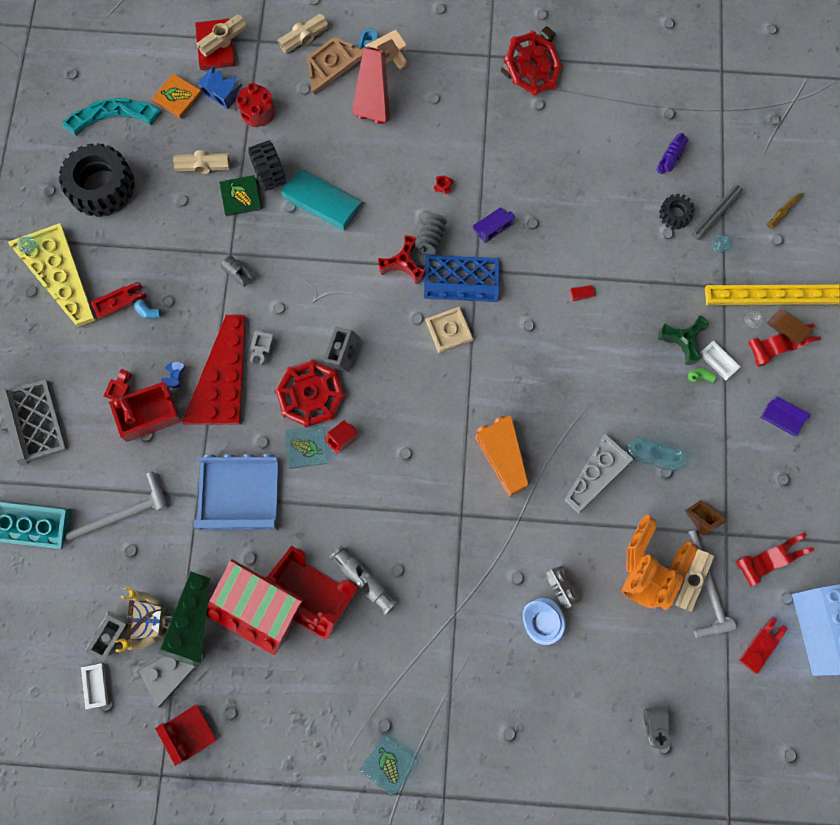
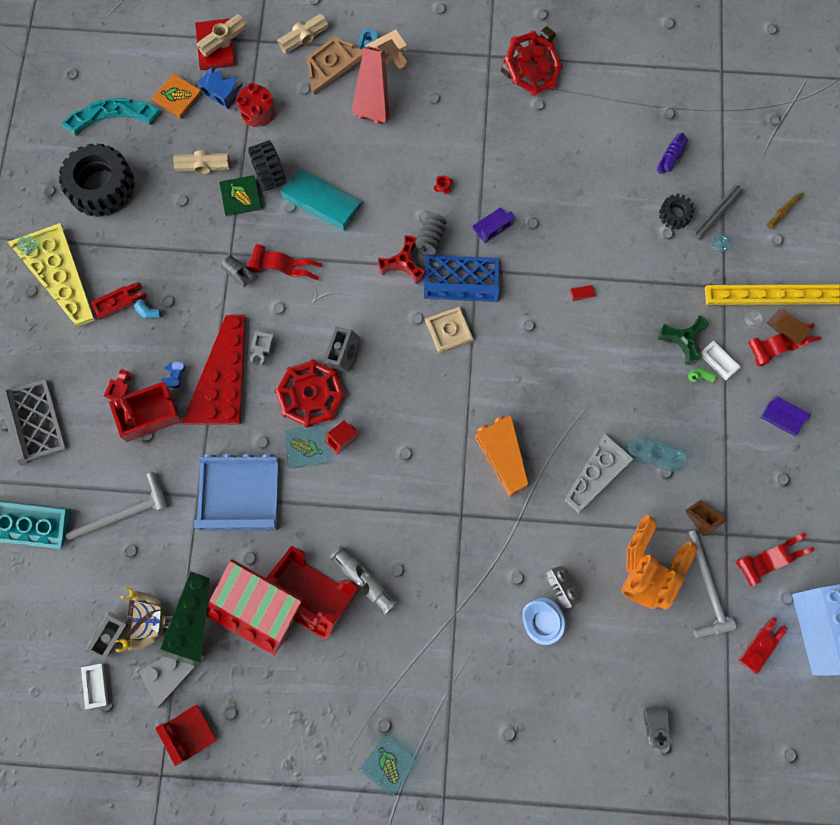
tan piece [675,549,715,612] -> none
none -> red flag [247,244,322,281]

